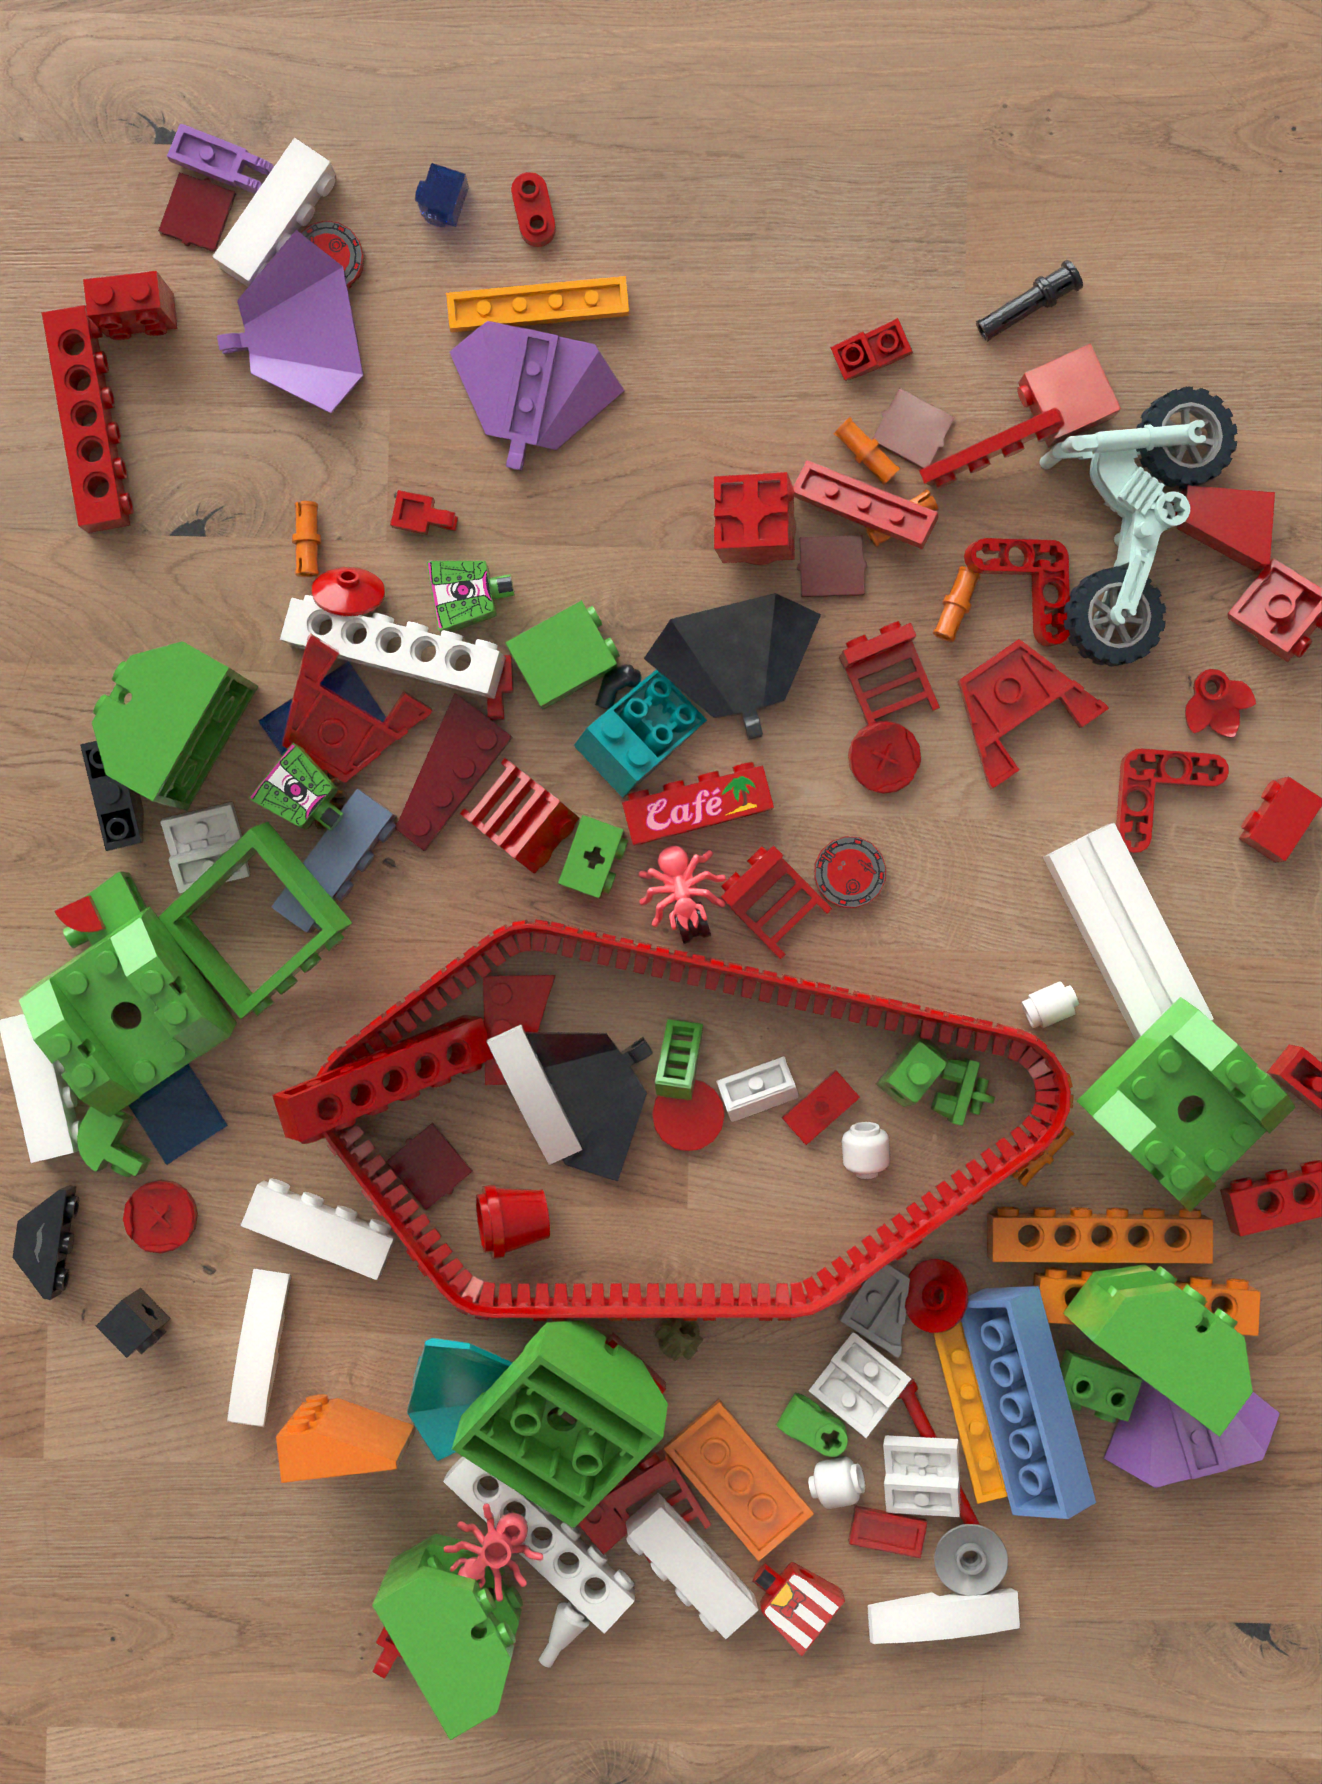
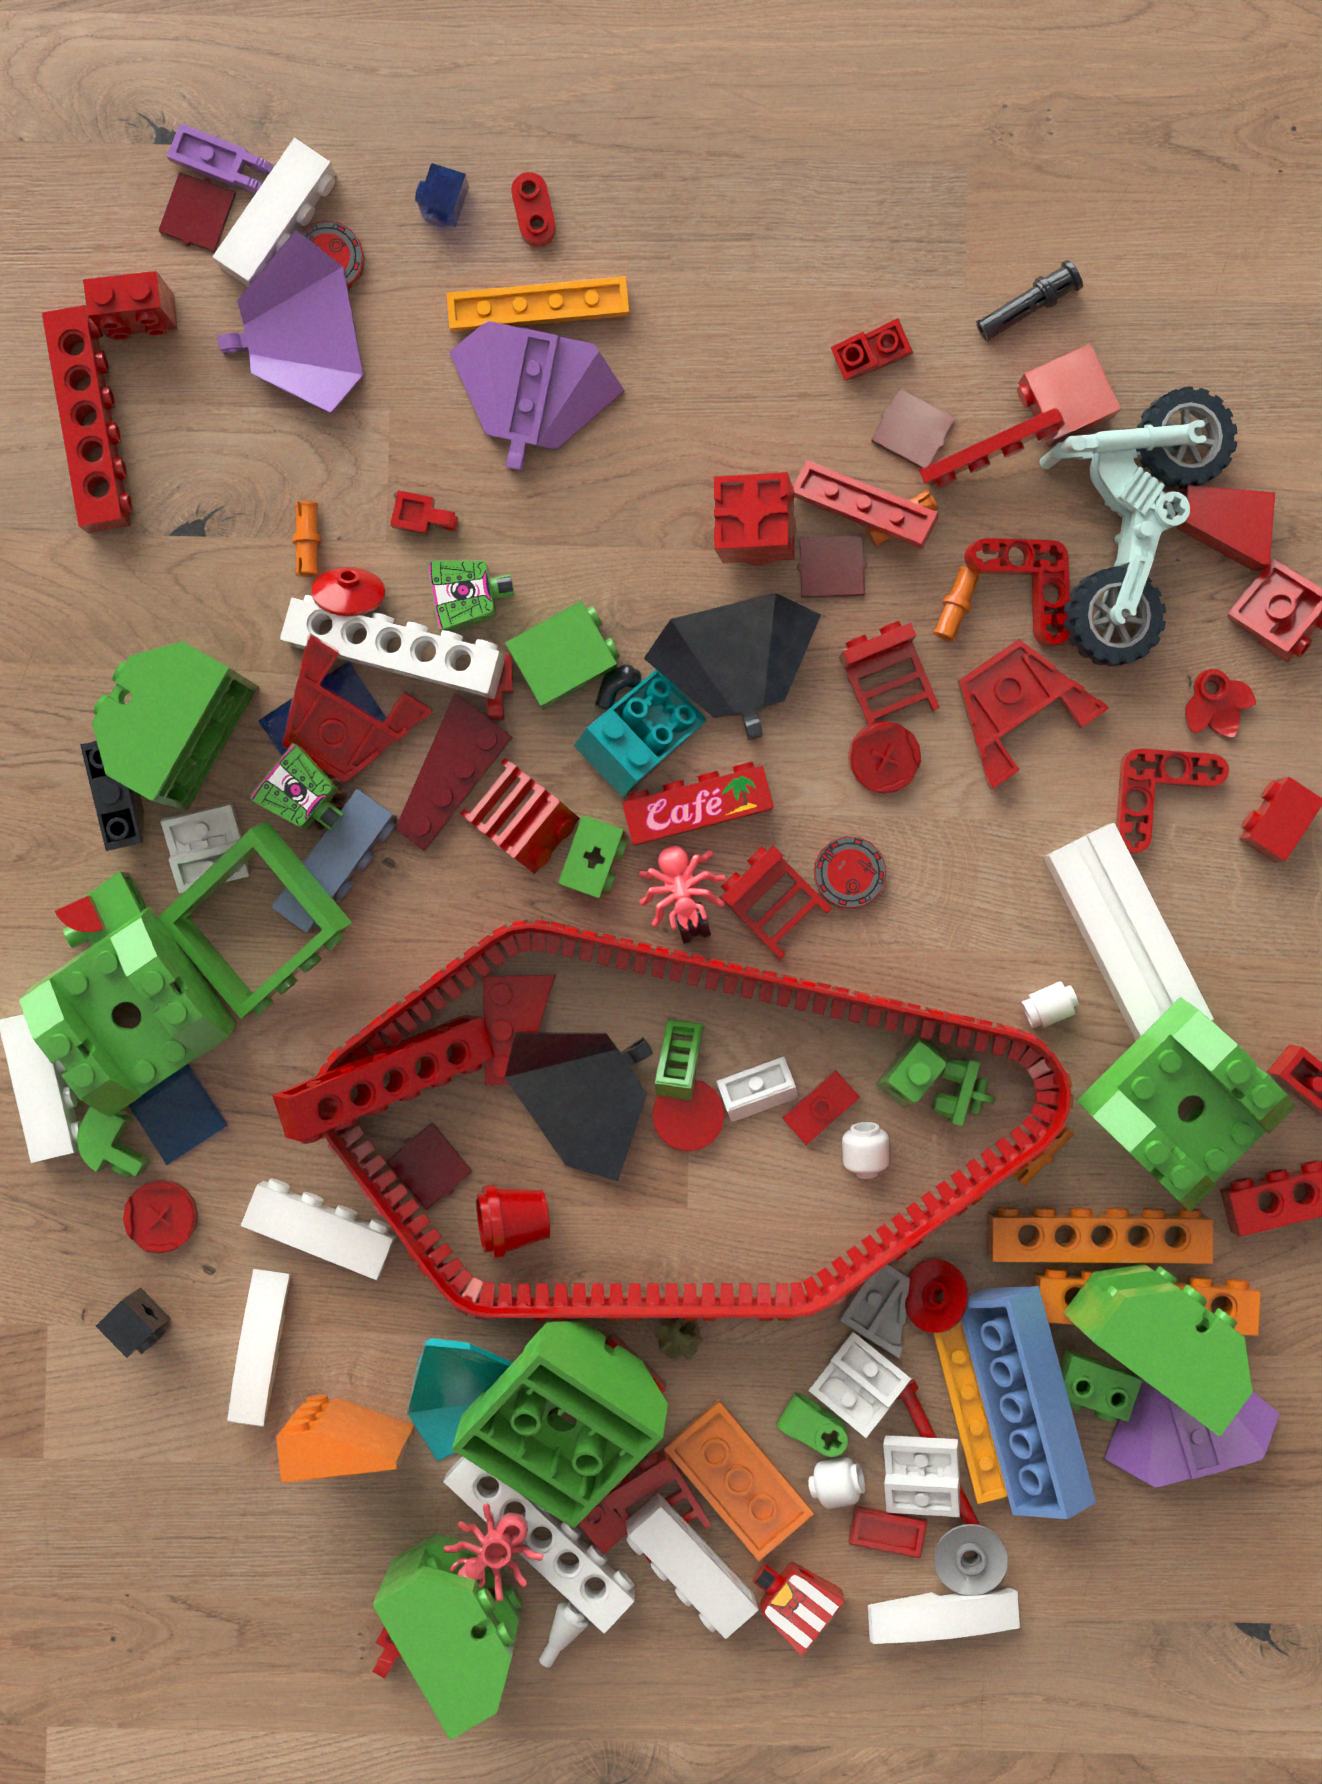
black slope [12,1185,79,1300] -> none
white slope [487,1025,582,1165] -> none
orange pin [833,417,901,485] -> none

